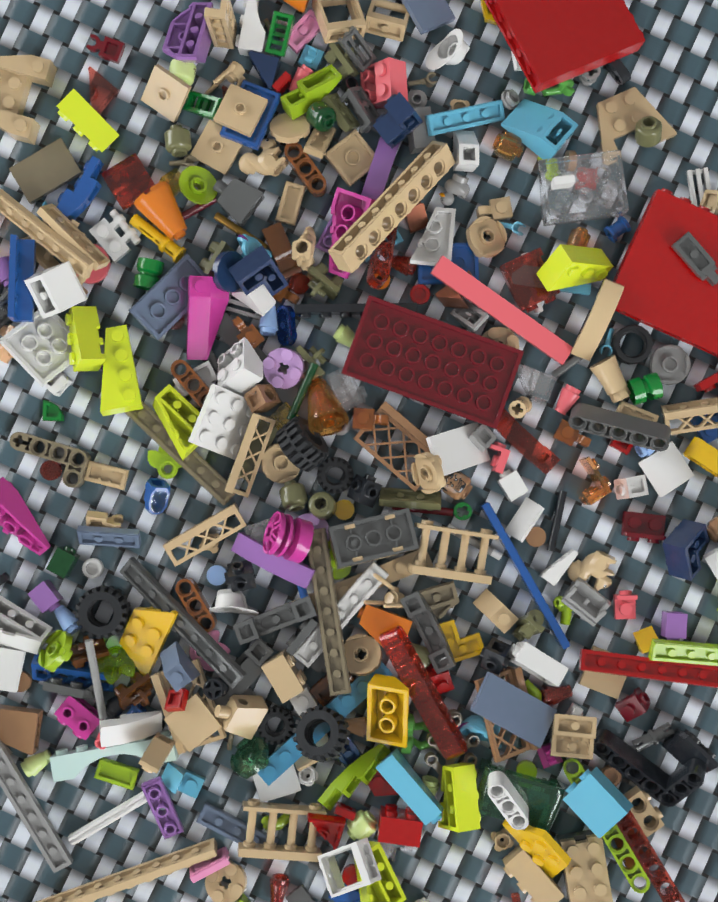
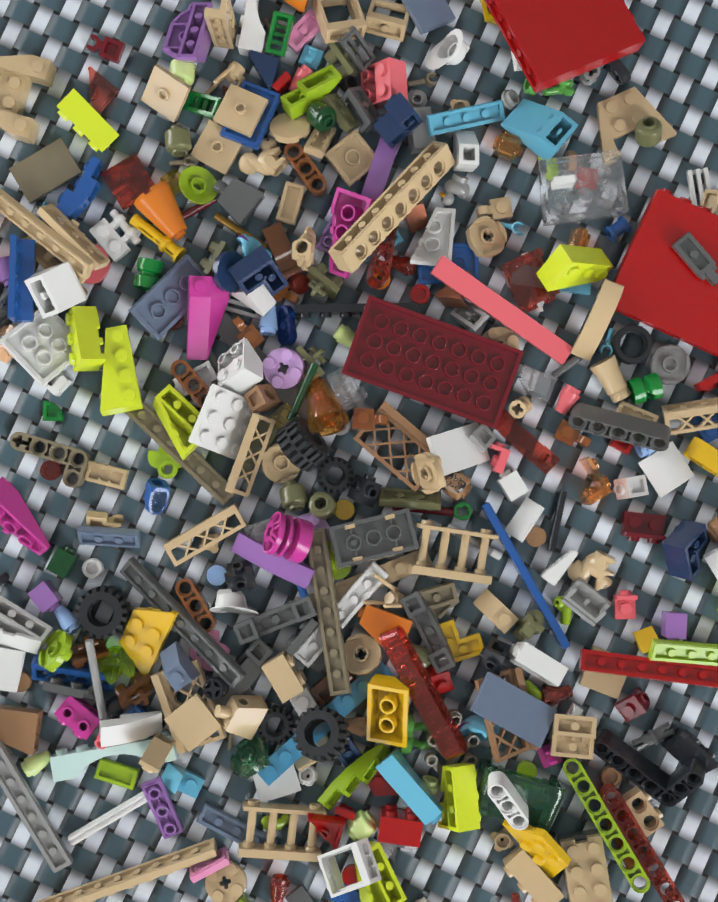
red tile [164,688,190,712] -> none
medium azure brick [563,766,634,839] -> none

